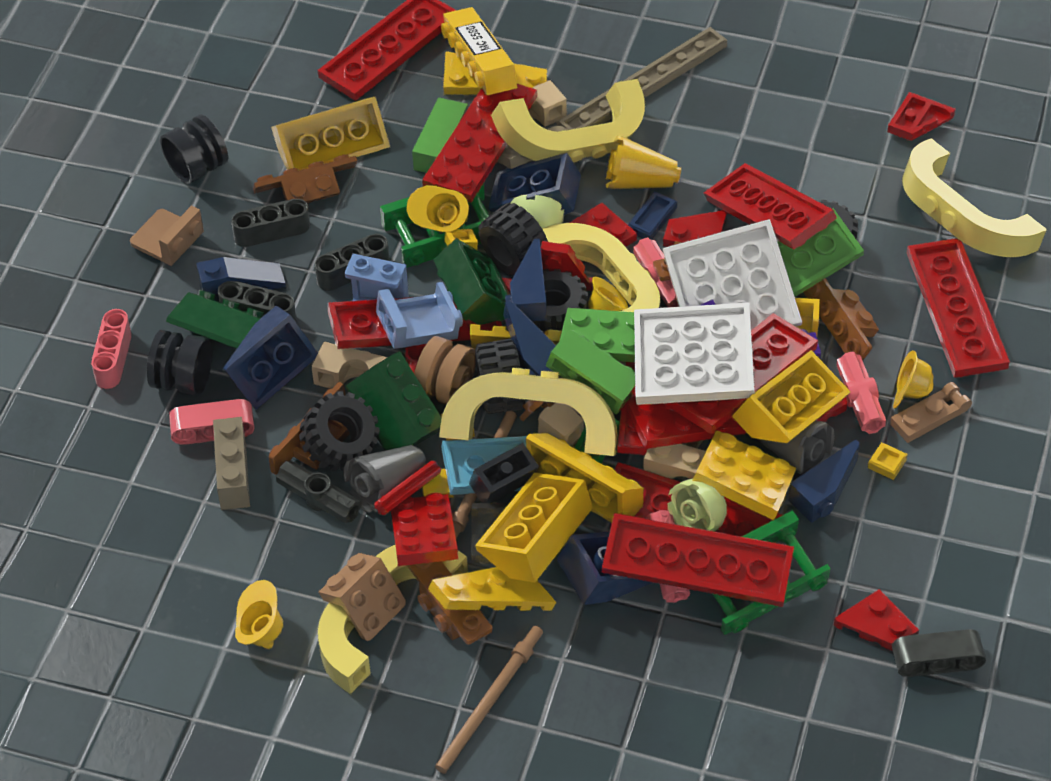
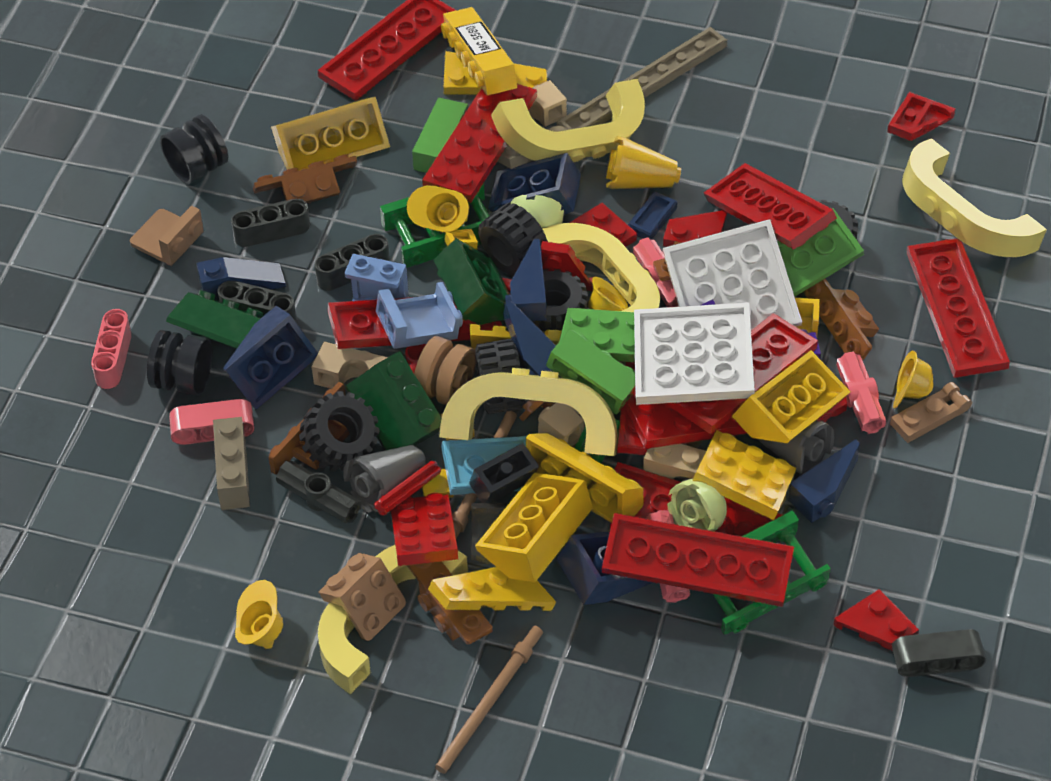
yellow tile [868,442,908,480] -> none

